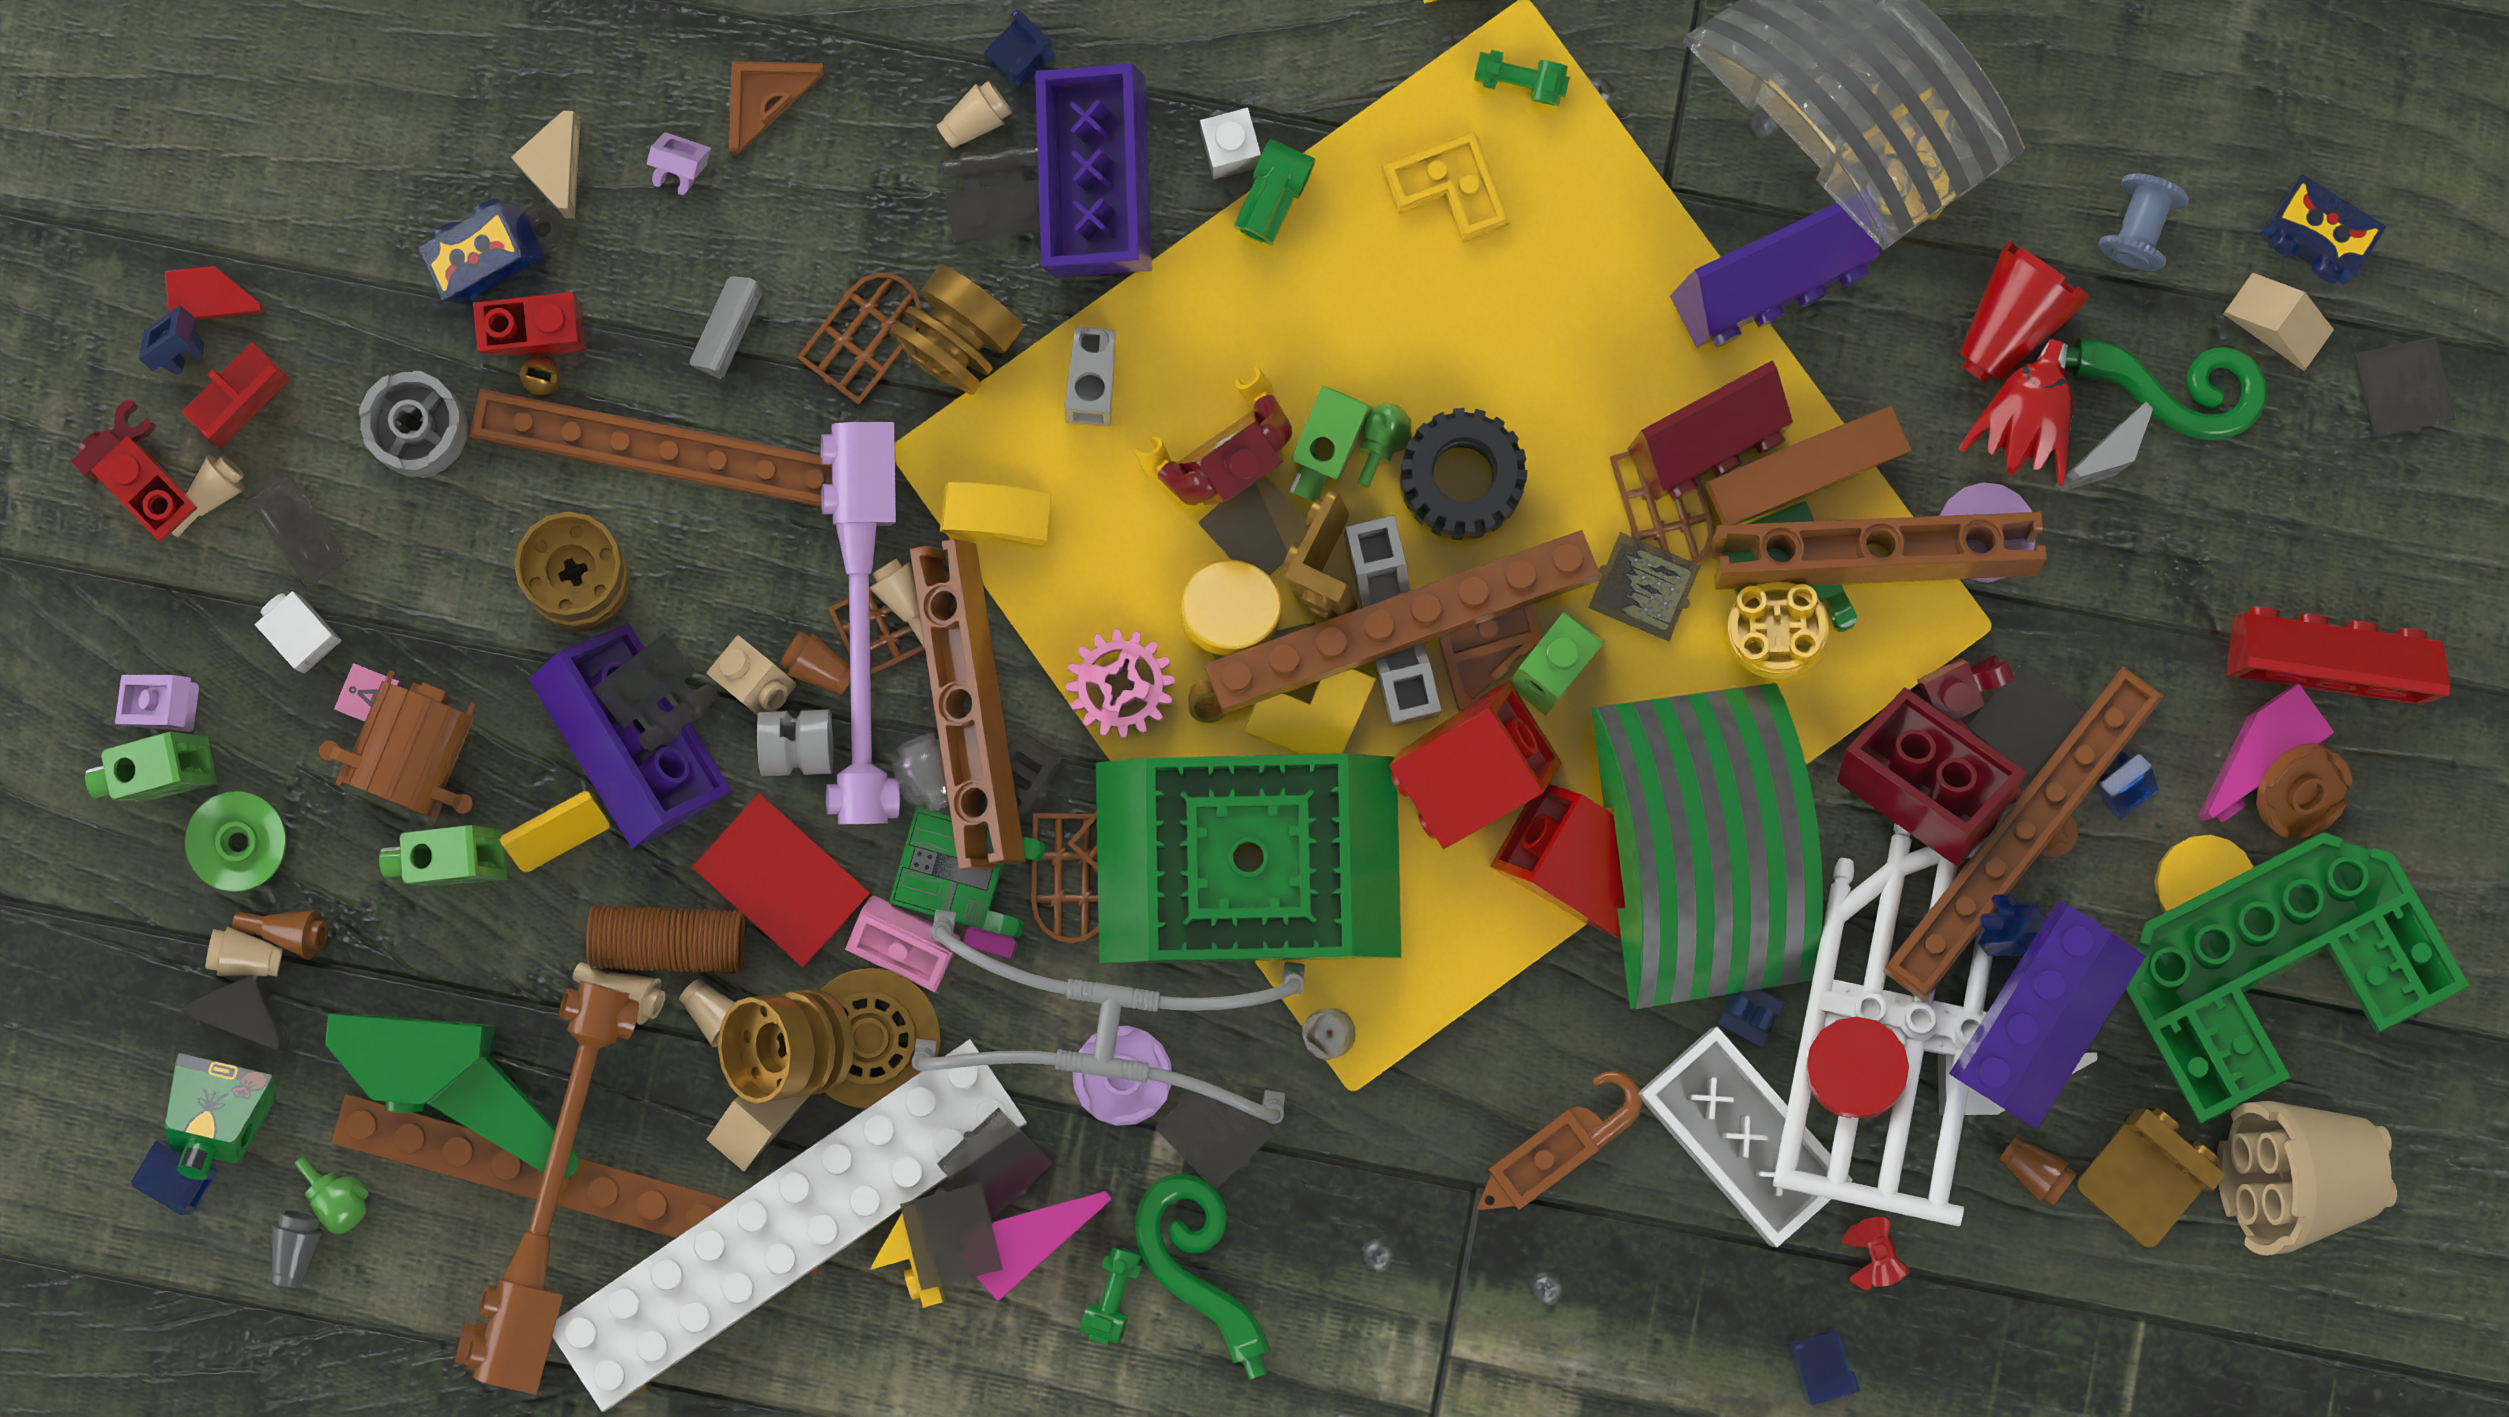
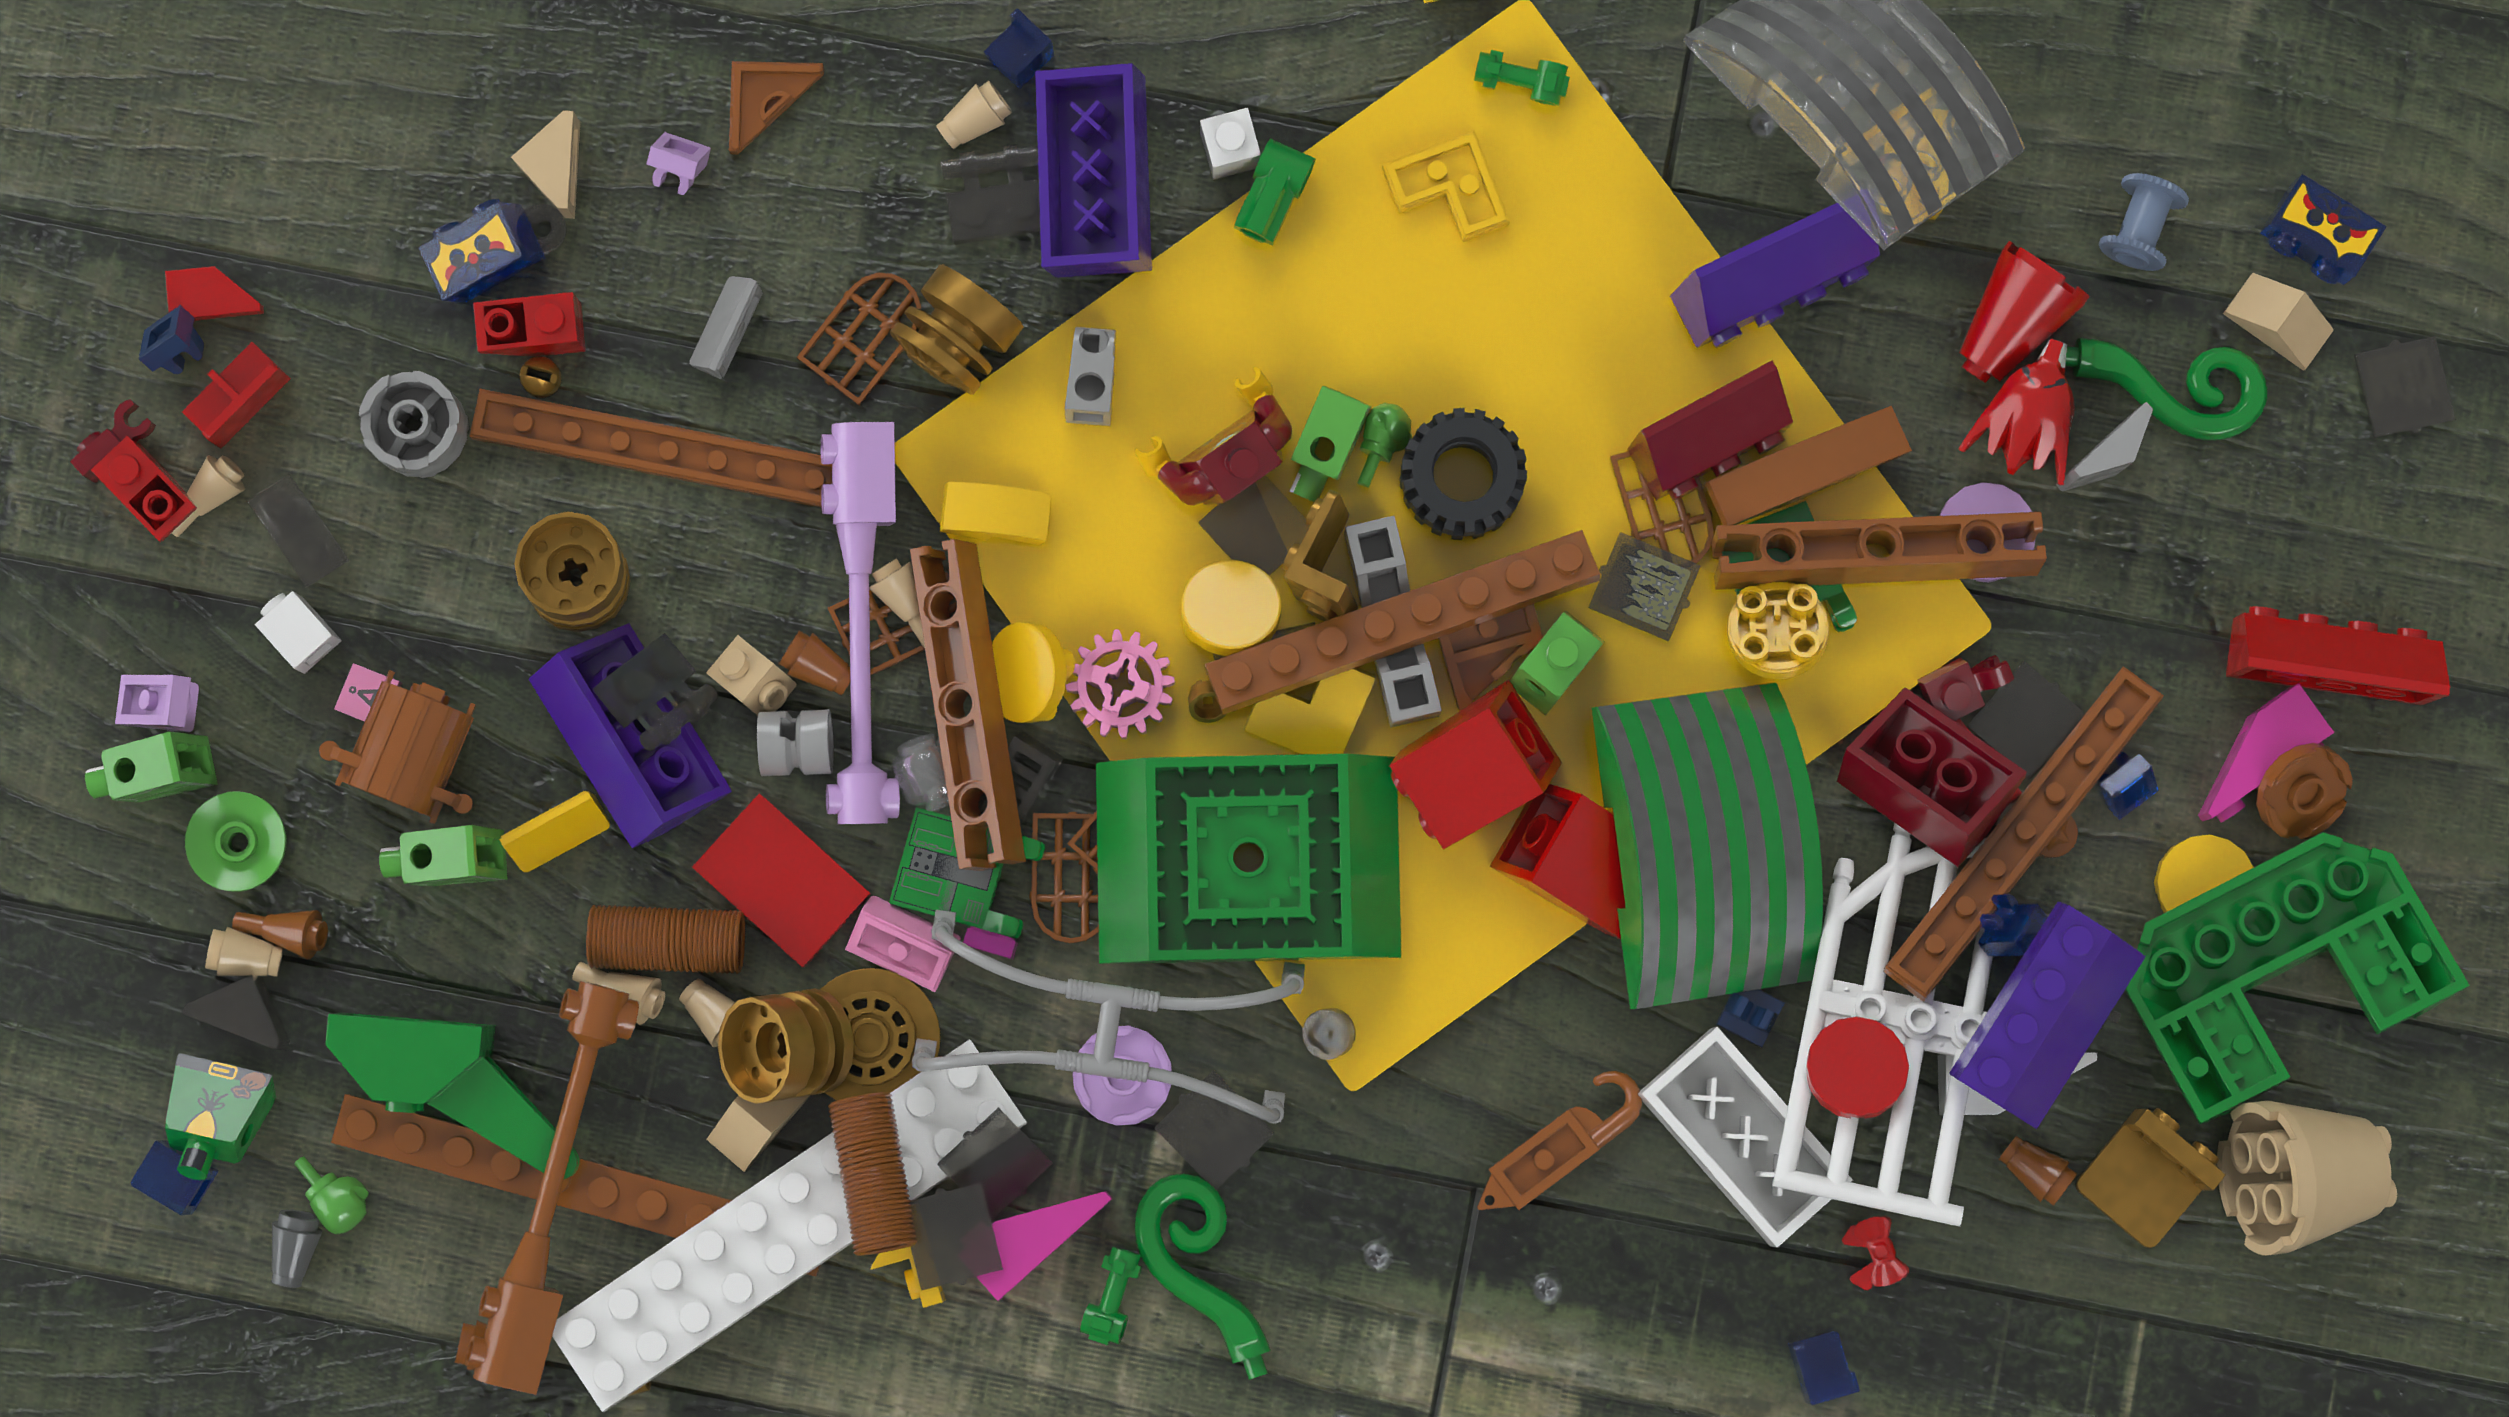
none -> dark orange piece [828,1092,918,1256]
none -> yellow tile [992,622,1075,723]

